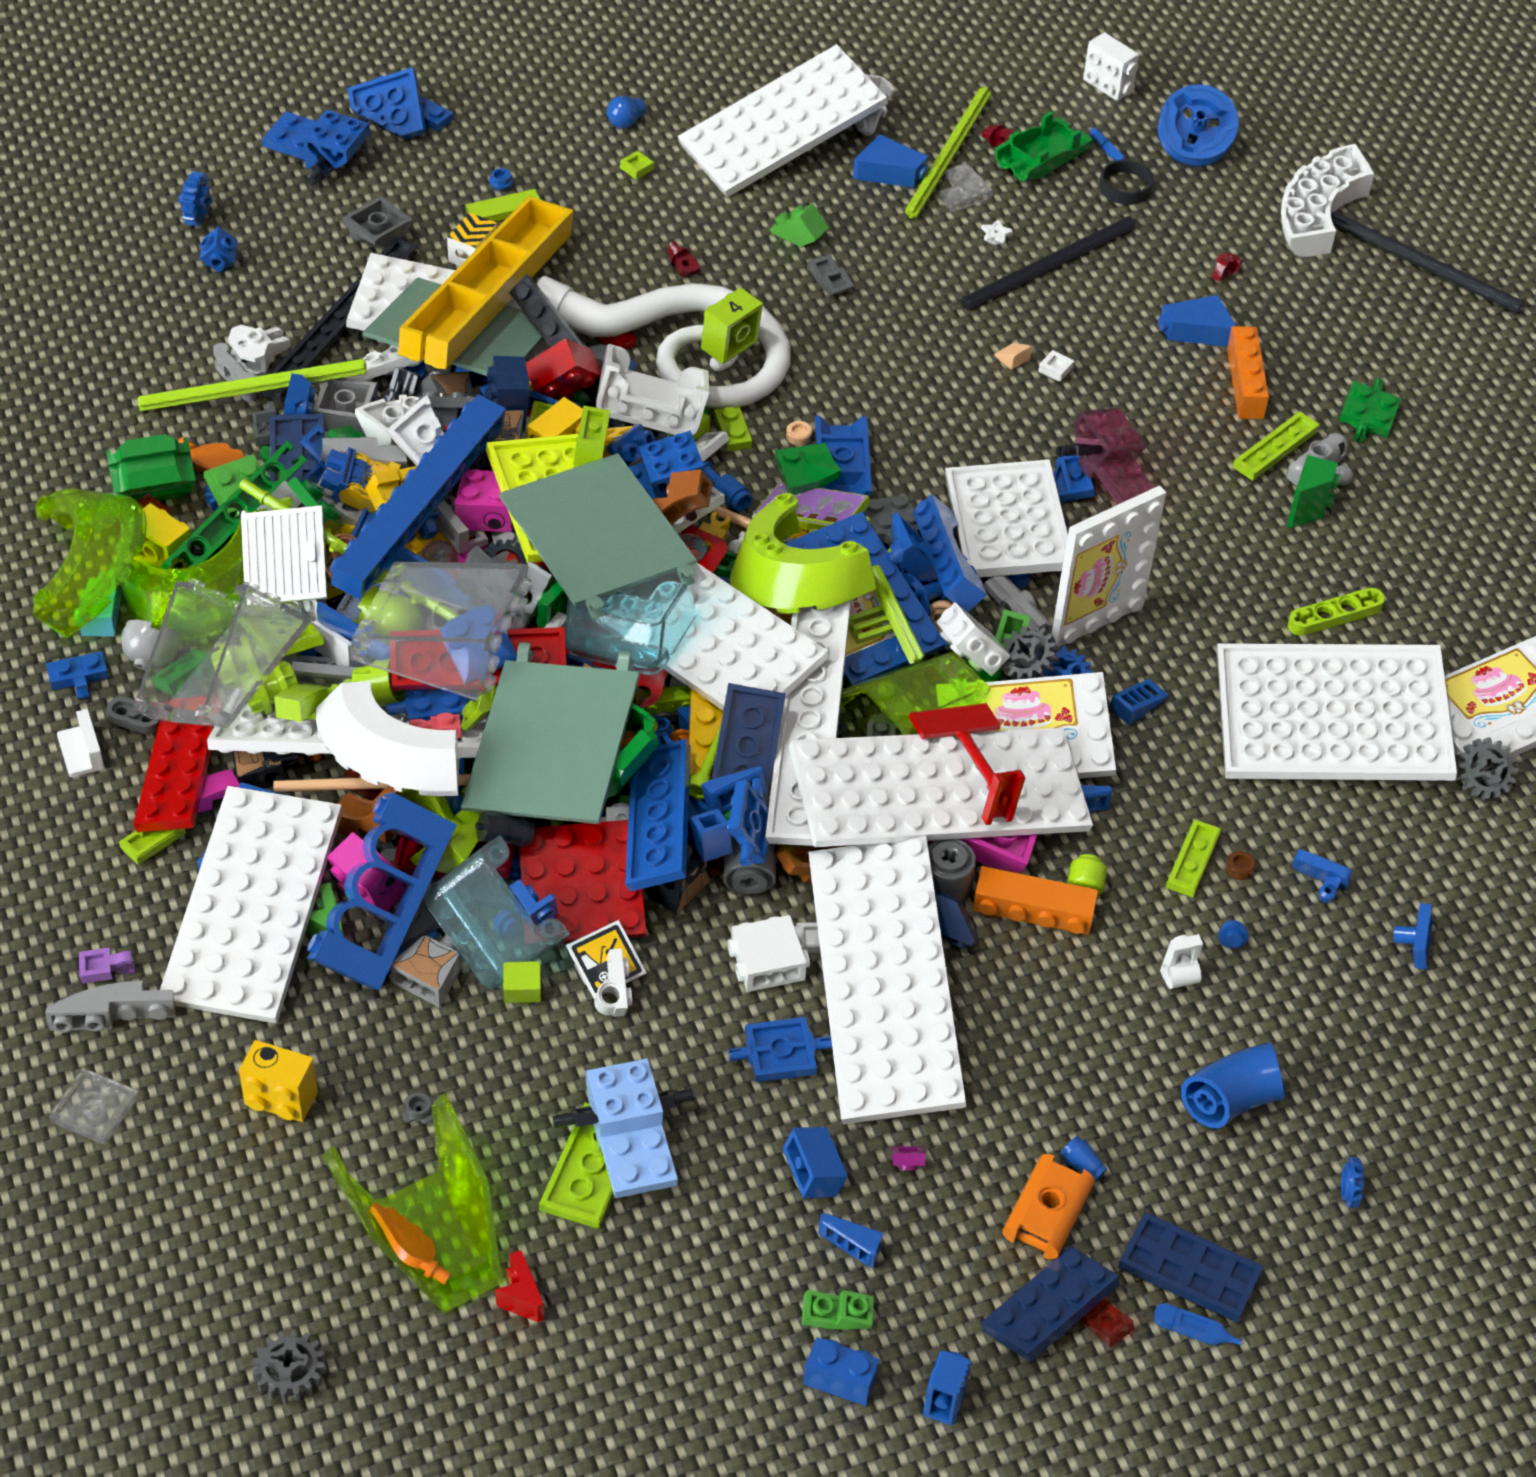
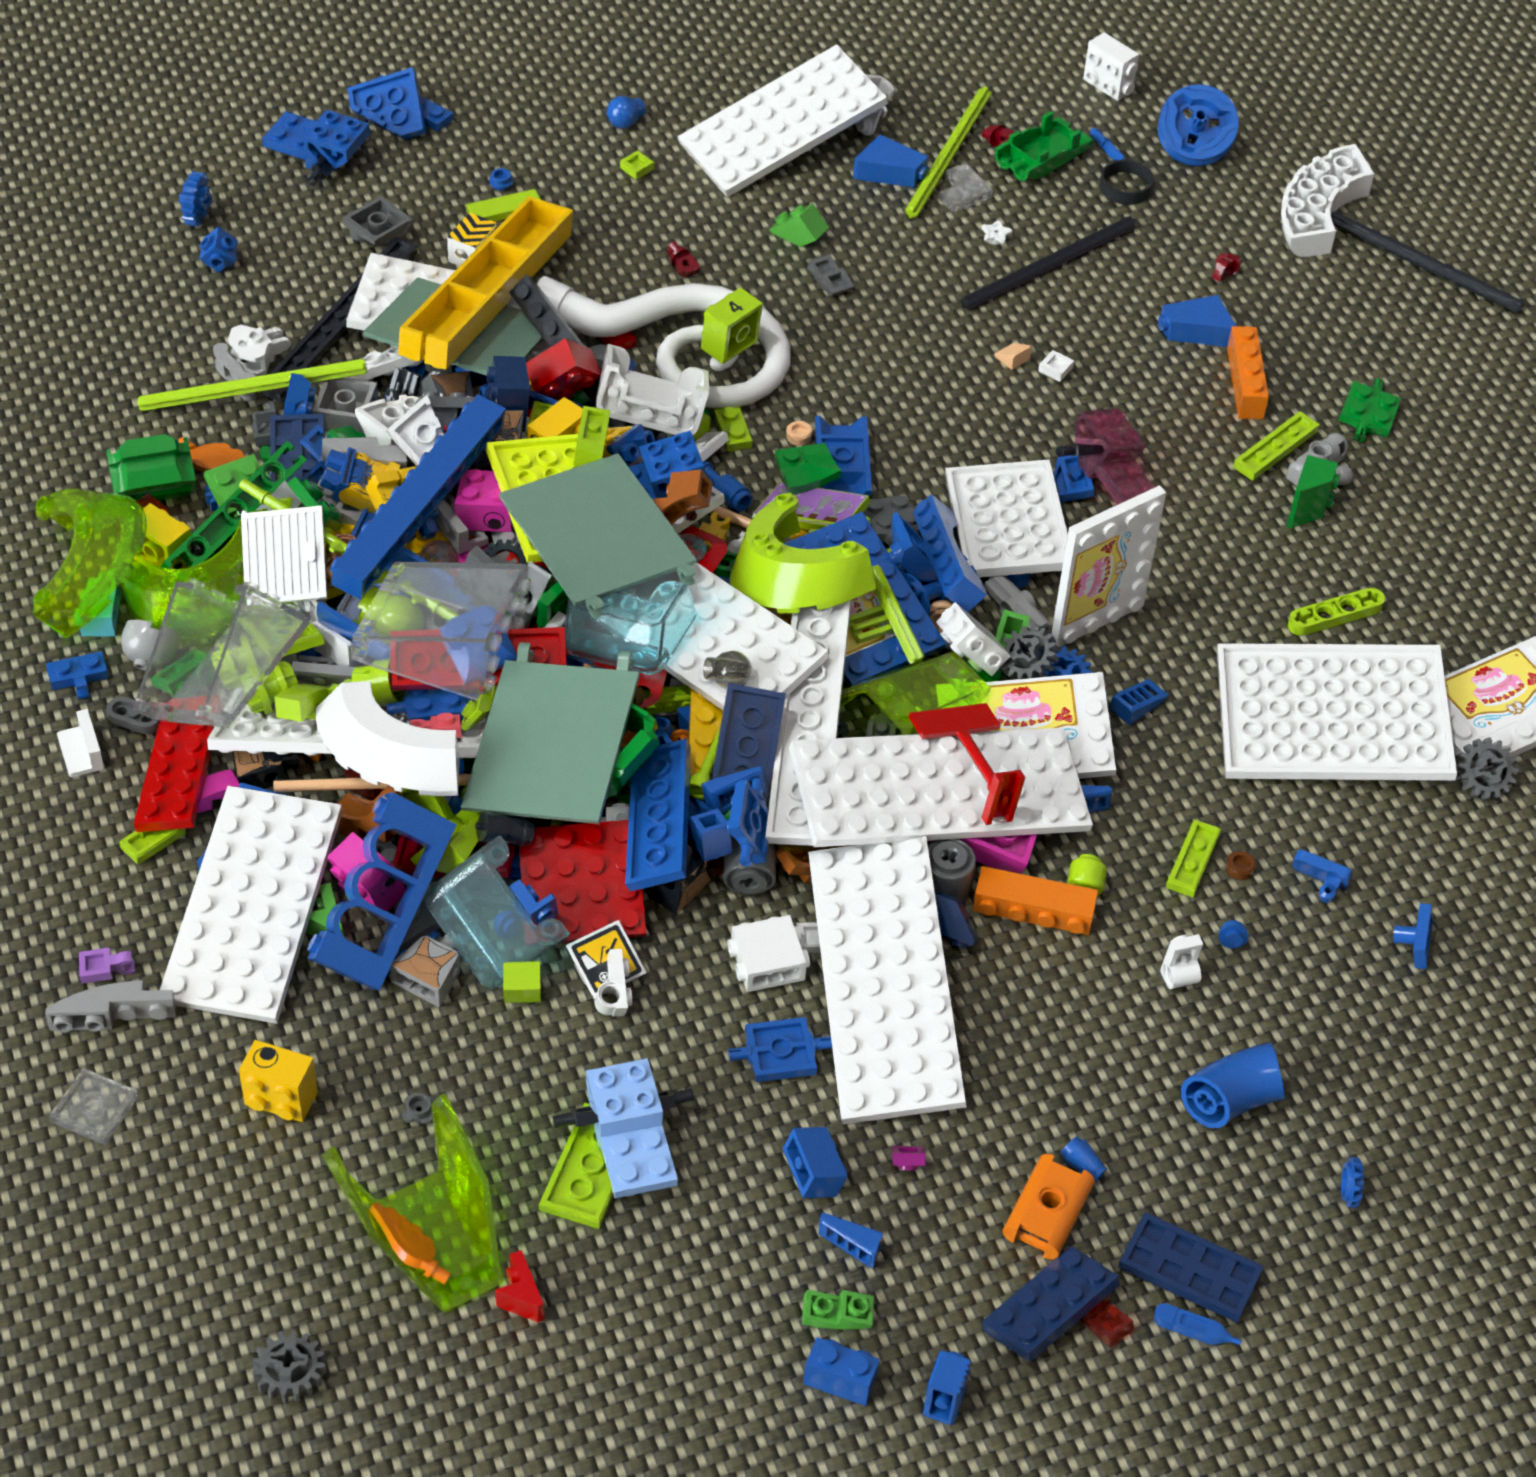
none -> clear smoke piece [703,650,752,689]

